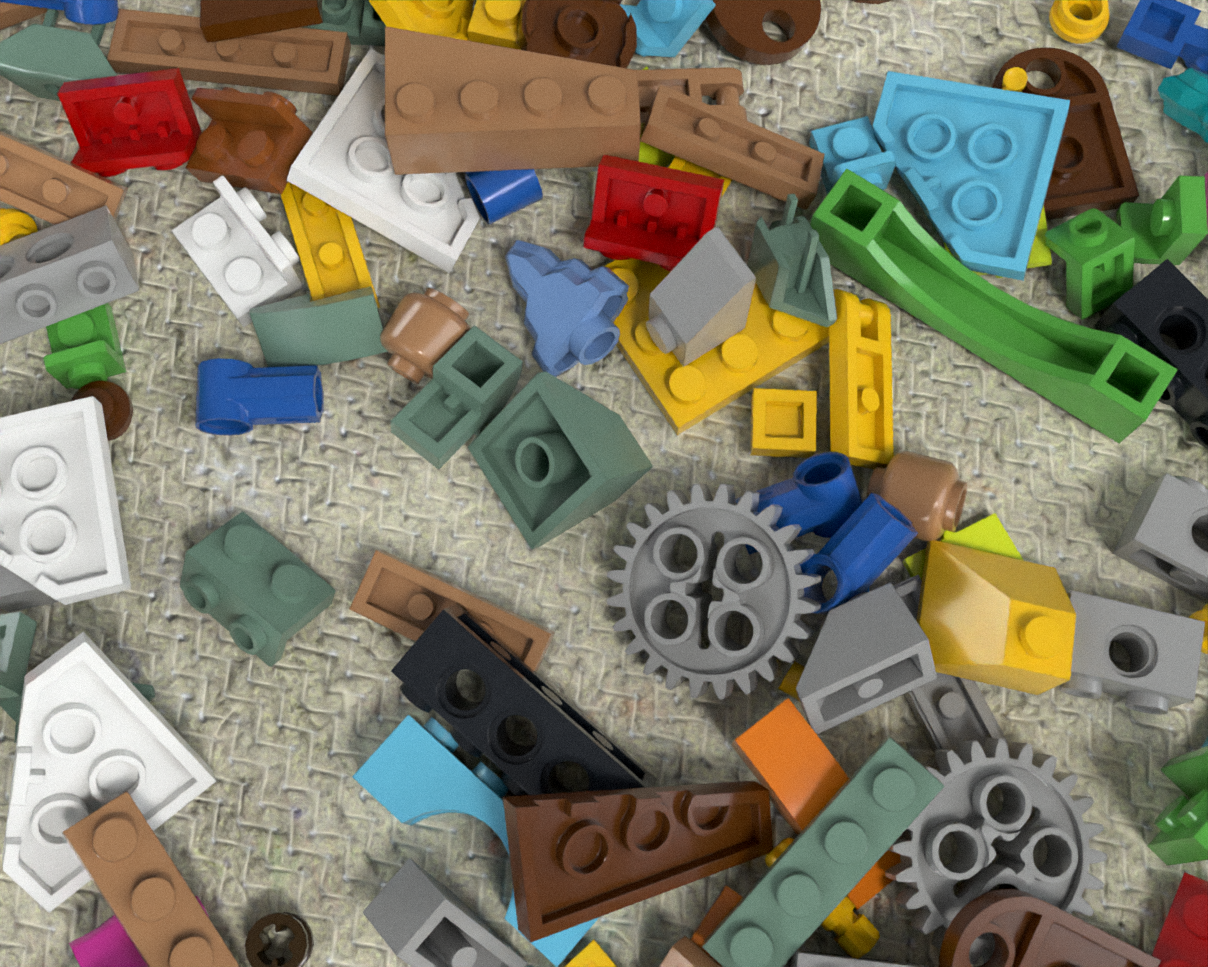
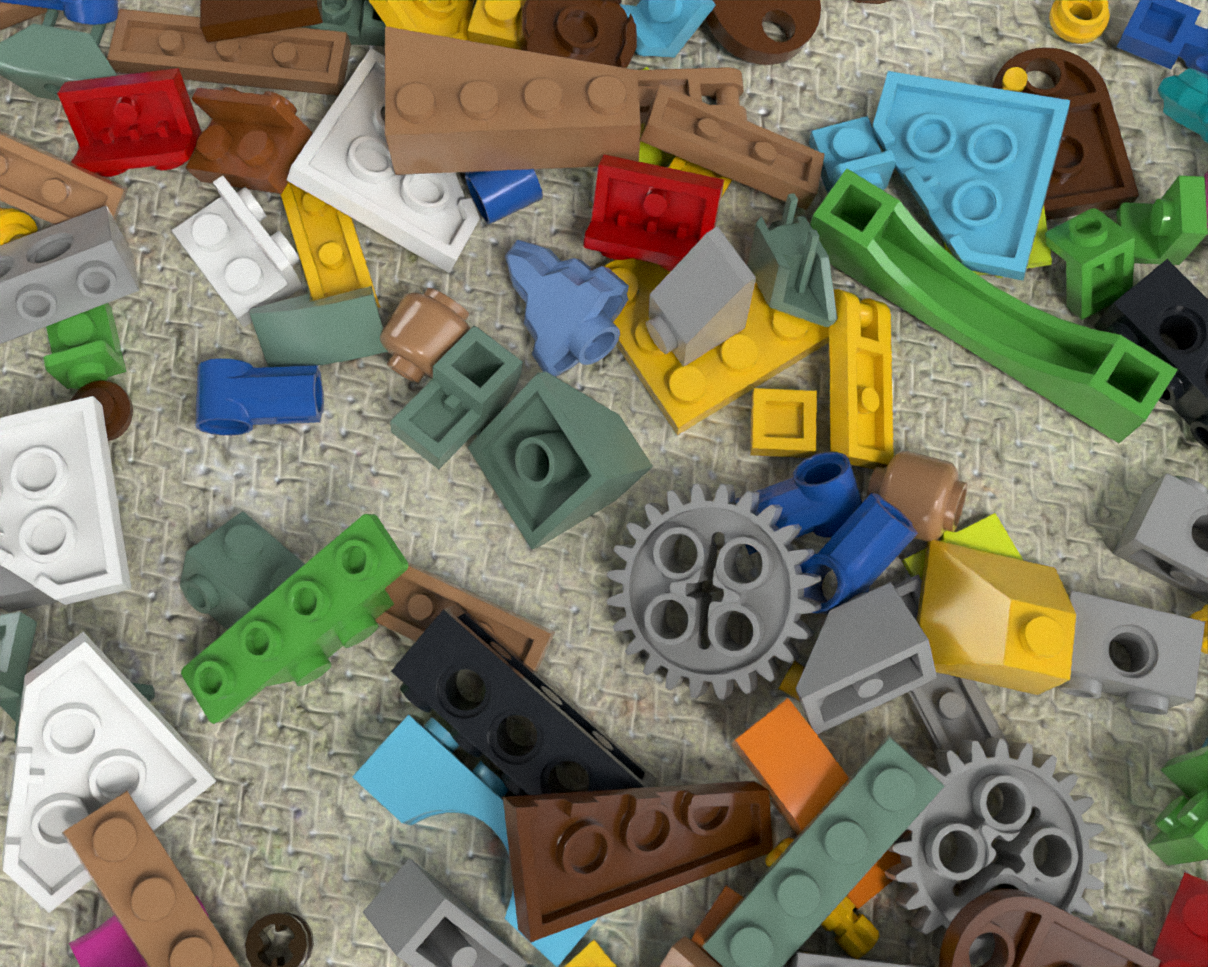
none -> bright green bracket [181,514,408,724]

